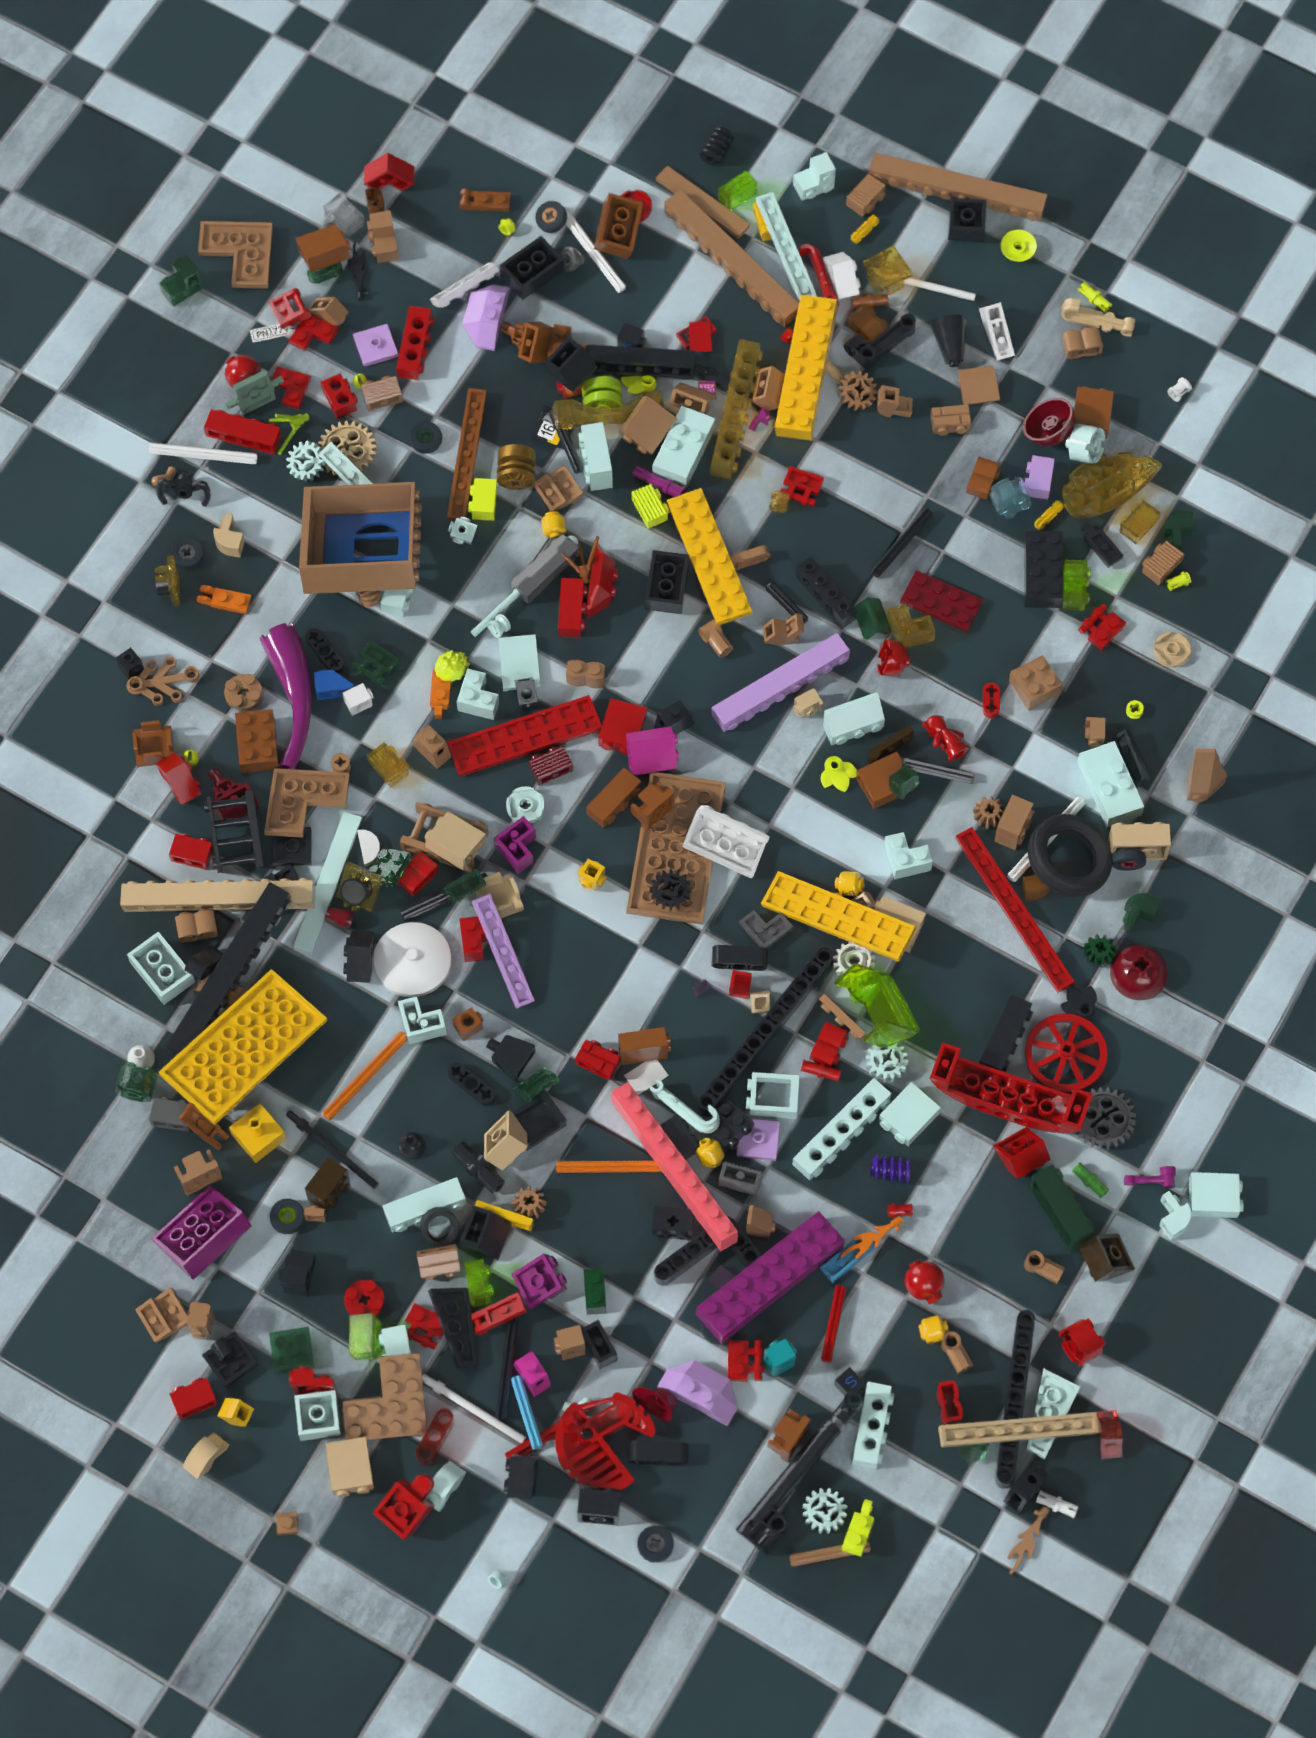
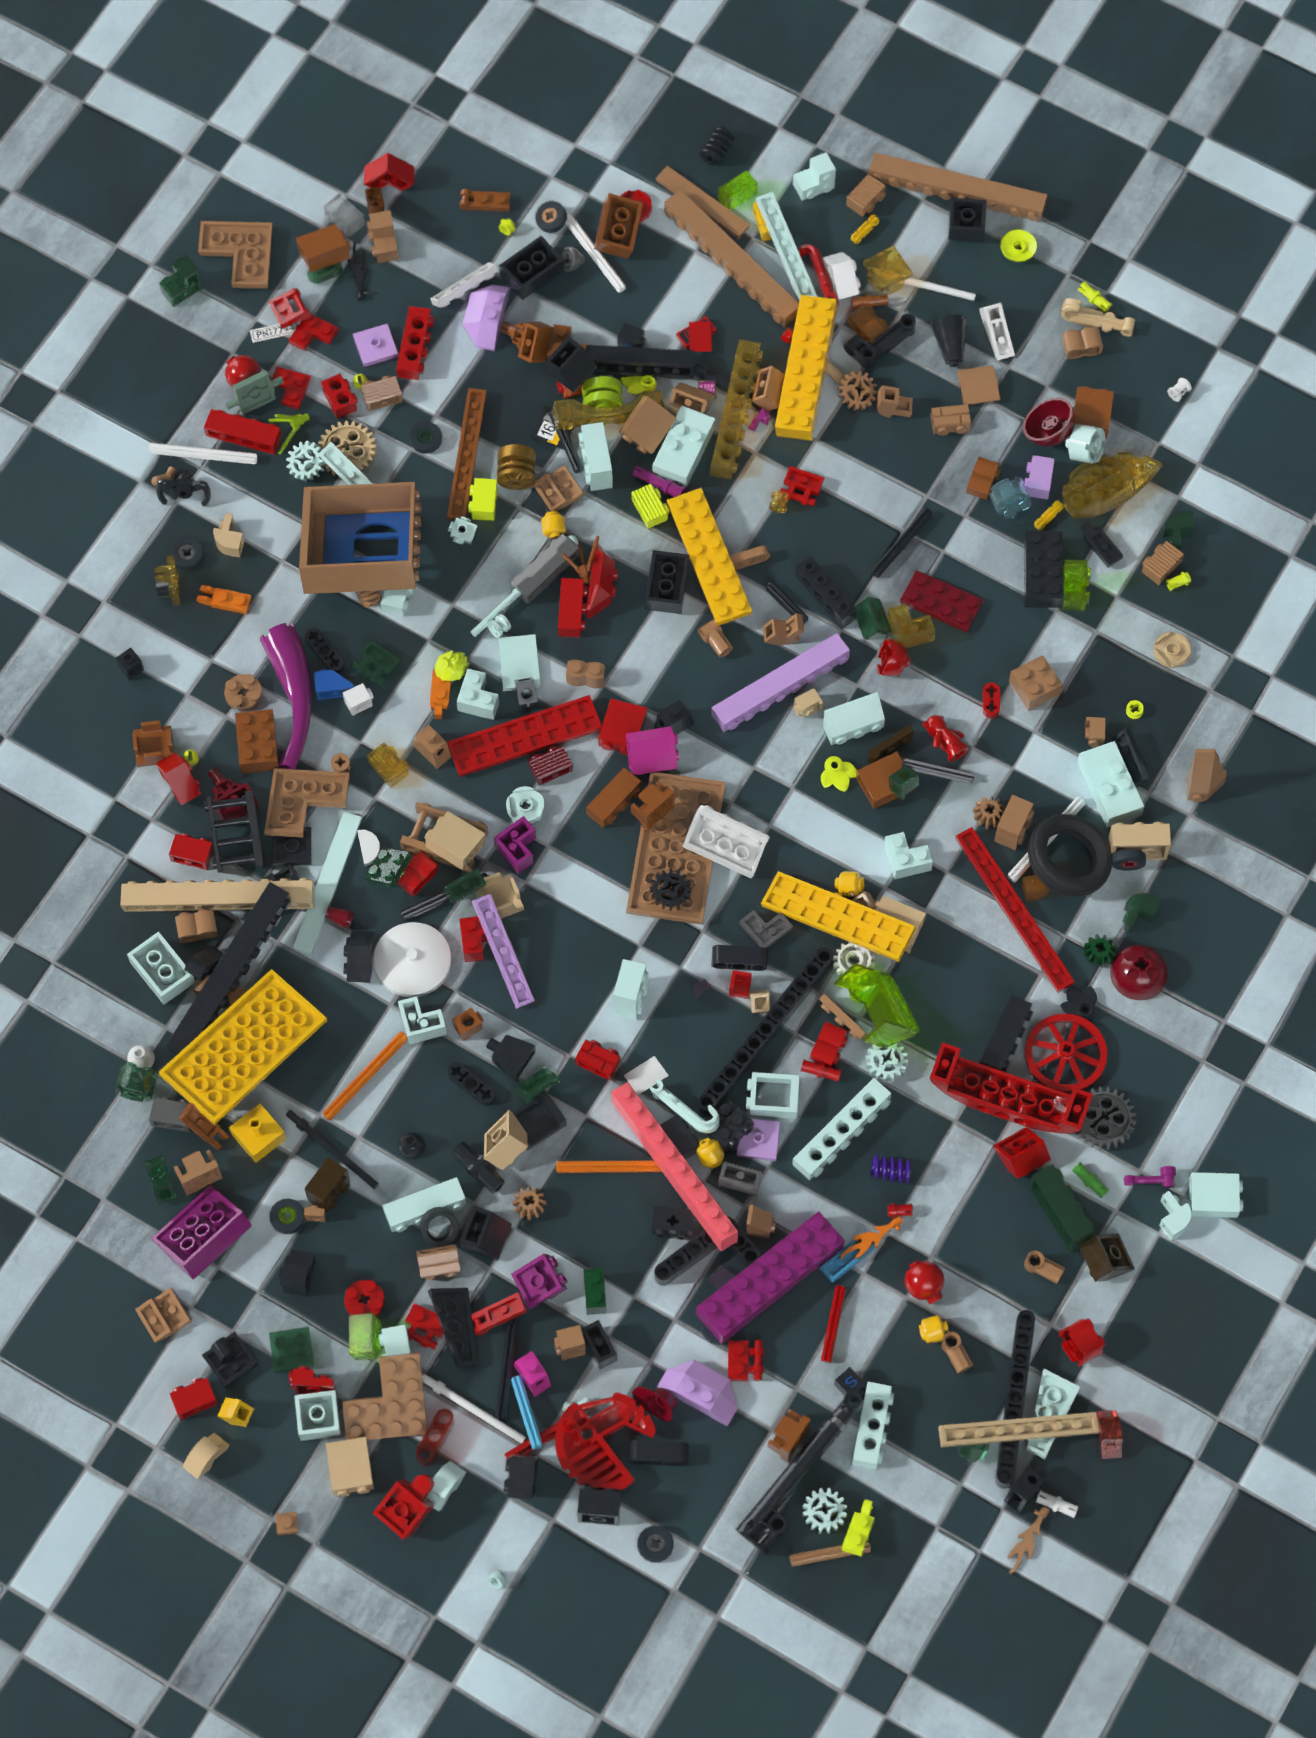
medium nougat plant [126,657,199,706] -> none
medium nougat brick [186,1302,215,1340] -> none
medium nougat slope [308,297,349,325] -> none
piece [336,862,383,912] -> none
clear neon green brick [464,1259,494,1307] -> none
yellow tile [475,1200,534,1231] -> none
yellow brick [577,859,607,891] -> none
dark orange brick [618,1027,671,1065] -> none
teal brick [764,1338,797,1378] -> none
light aqua brick [879,1082,941,1146] -> none
red brick [937,1380,963,1425] -> none
red plate [1078,604,1127,650] -> none
clear yellow brick [1119,500,1161,544] -> none
none -> clear green brick [144,1155,177,1205]
none -> light aqua brick [613,959,649,1020]

